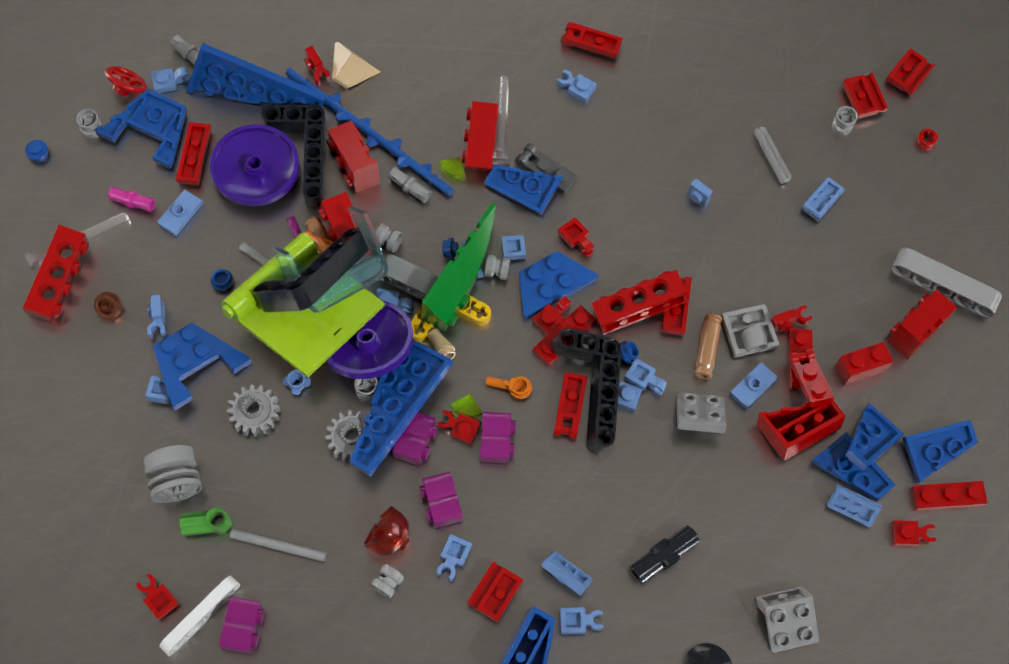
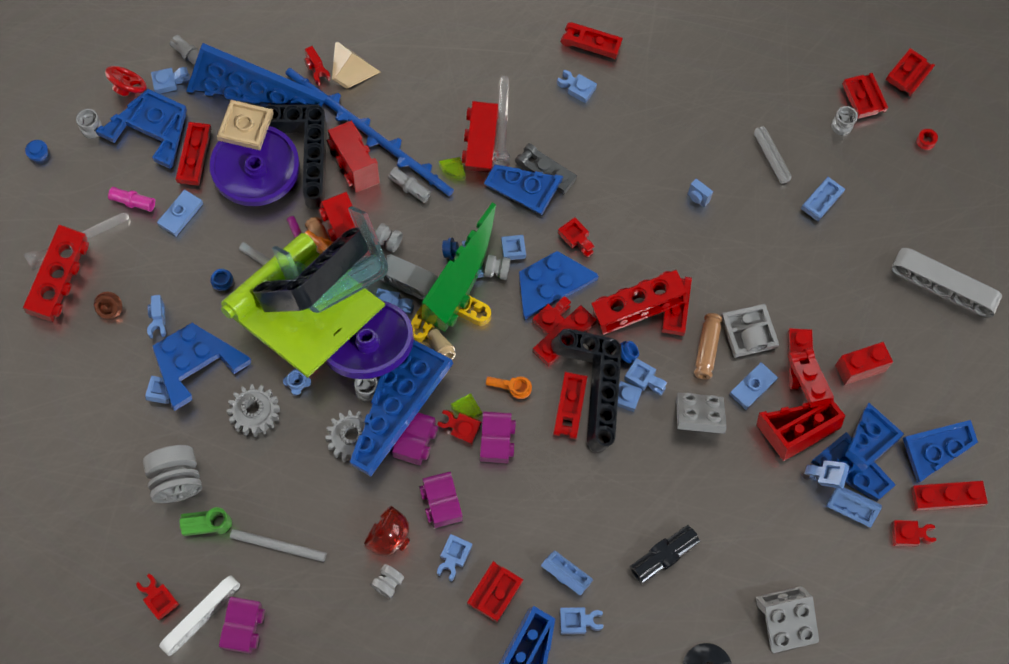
red plate [771,305,812,332] -> none
red wedge [887,289,958,359] -> none
none -> tan tile [217,100,274,150]
none -> medium blue plate [804,460,849,489]

